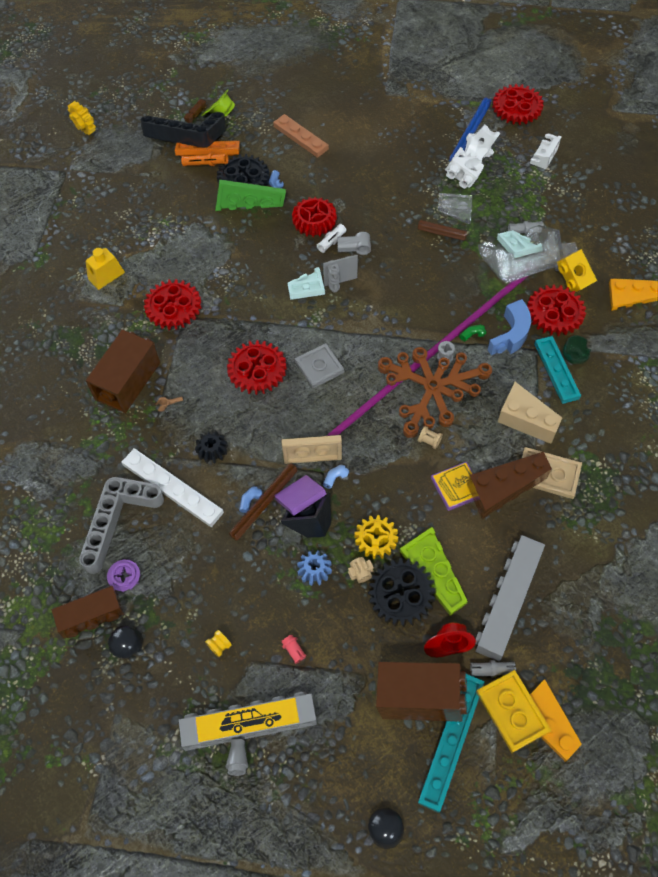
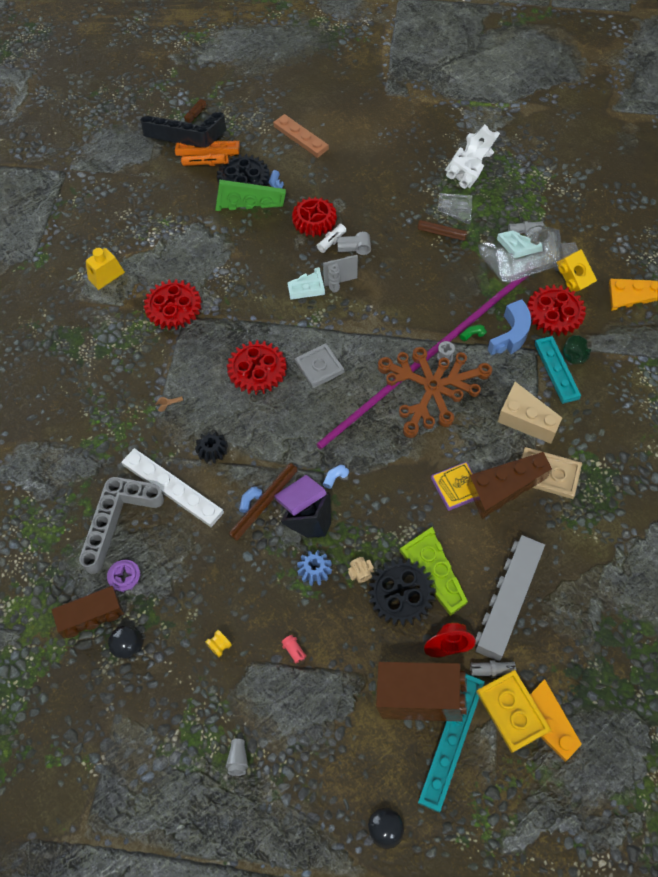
yellow gear [67,101,96,136] -> none
reddish brown brick [86,330,160,413] -> none
brick [179,692,317,751] -> none
lime piece [201,89,235,116] -> none
tan tile [282,435,342,464] -> none
yellow gear [354,515,398,559] -> none
tan bush [418,426,443,450] -> none
blue axle [449,97,491,161] -> none
red gear [492,84,544,125] -> none
white hinge [530,134,561,169] -> none

